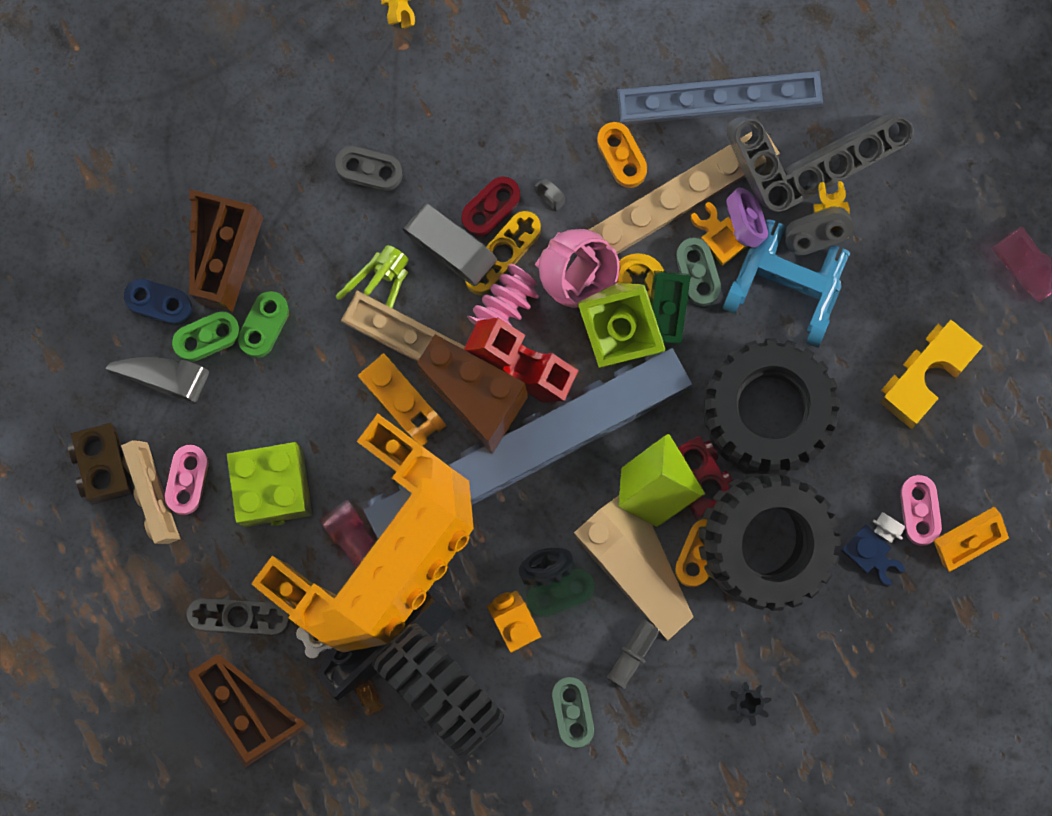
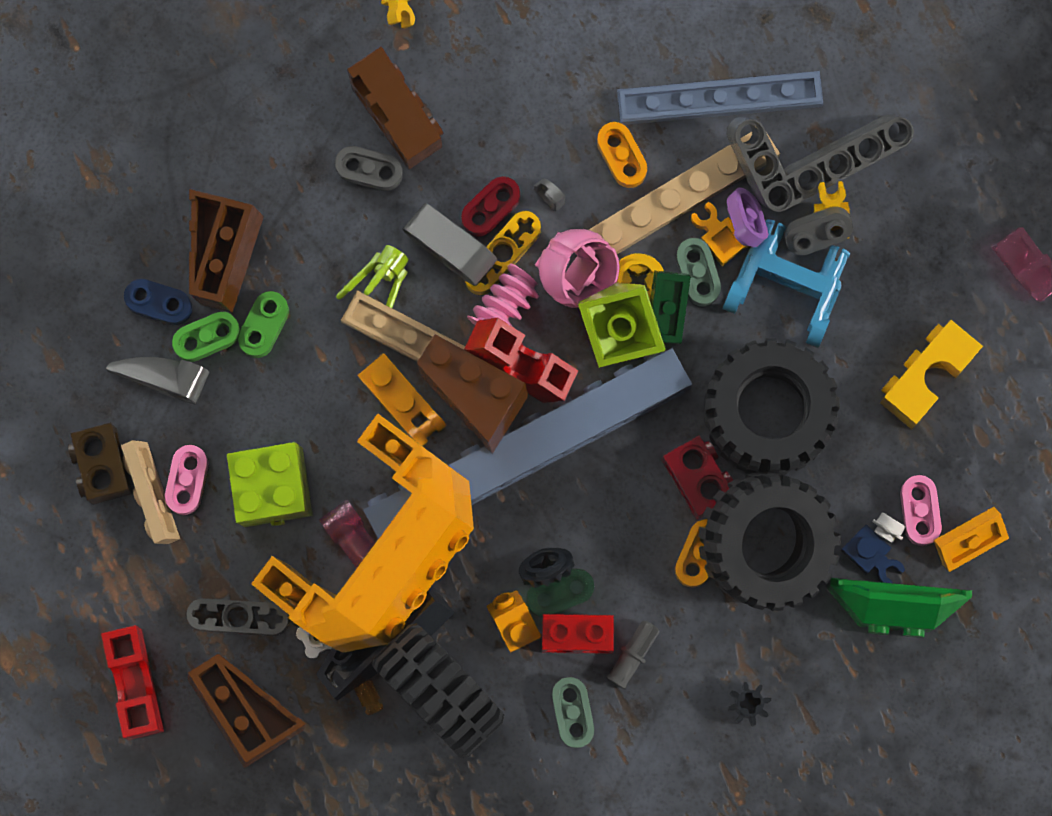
tan wedge [573,496,693,641] -> none
lime slope [618,434,705,527] -> none
none -> red arch [101,625,164,740]
none -> reddish brown wedge [347,46,444,169]
none -> red brick [542,614,614,654]
none -> green wedge [827,578,972,638]

